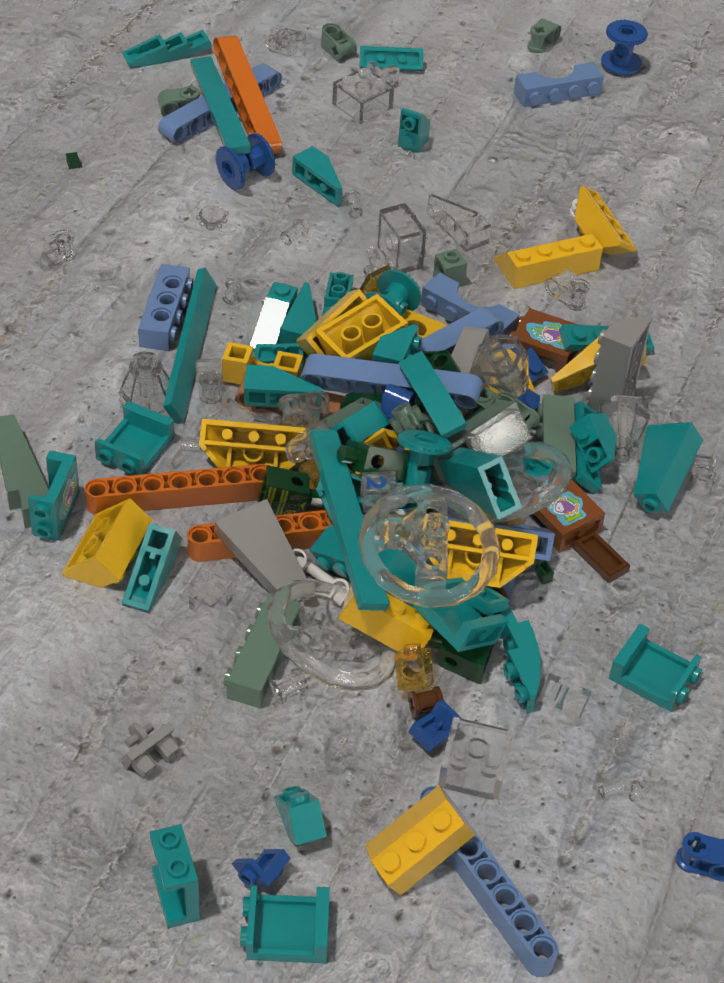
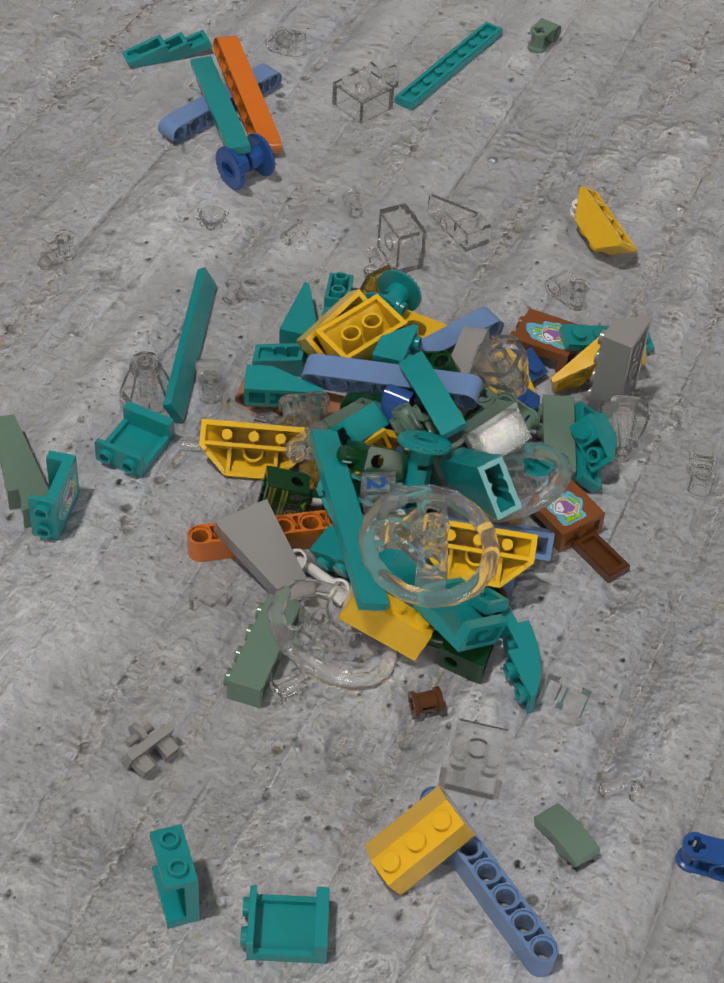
yellow slope [61,498,153,588] -> none
dark green piece [66,152,80,169] -> none
orange beam [85,464,267,515] -> none
teal slope [122,523,182,612] -> none
medium blue brick [138,264,194,351] -> none
sand green piece [158,86,200,117] -> none
yellow arch [222,342,303,384] -> none
blue bracket [232,849,291,887] -> none
slope [250,282,298,352] -> none
teal slope [274,786,327,845] -> none
teal slope [292,146,342,207] -> none
sand green piece [321,23,357,60] -> none
teal plate [359,46,423,71] -> none
clear yellow brick [394,644,434,690] -> none
teal slope [398,108,430,153] -> none
blue bracket [408,700,462,753] -> none
medium blue arch [421,272,520,345] -> none
sand green brick [433,249,468,286] -> none
yellow slope [494,234,603,289] -> none
medium blue arch [514,62,604,108] -> none
dark green piece [535,560,554,585] -> none
blue hose [601,19,648,76] -> none
teal panel [608,624,702,712] -> none
teal slope [634,422,703,513] -> none
none -> teal tile [394,22,503,111]
none -> sand green slope [533,803,600,867]

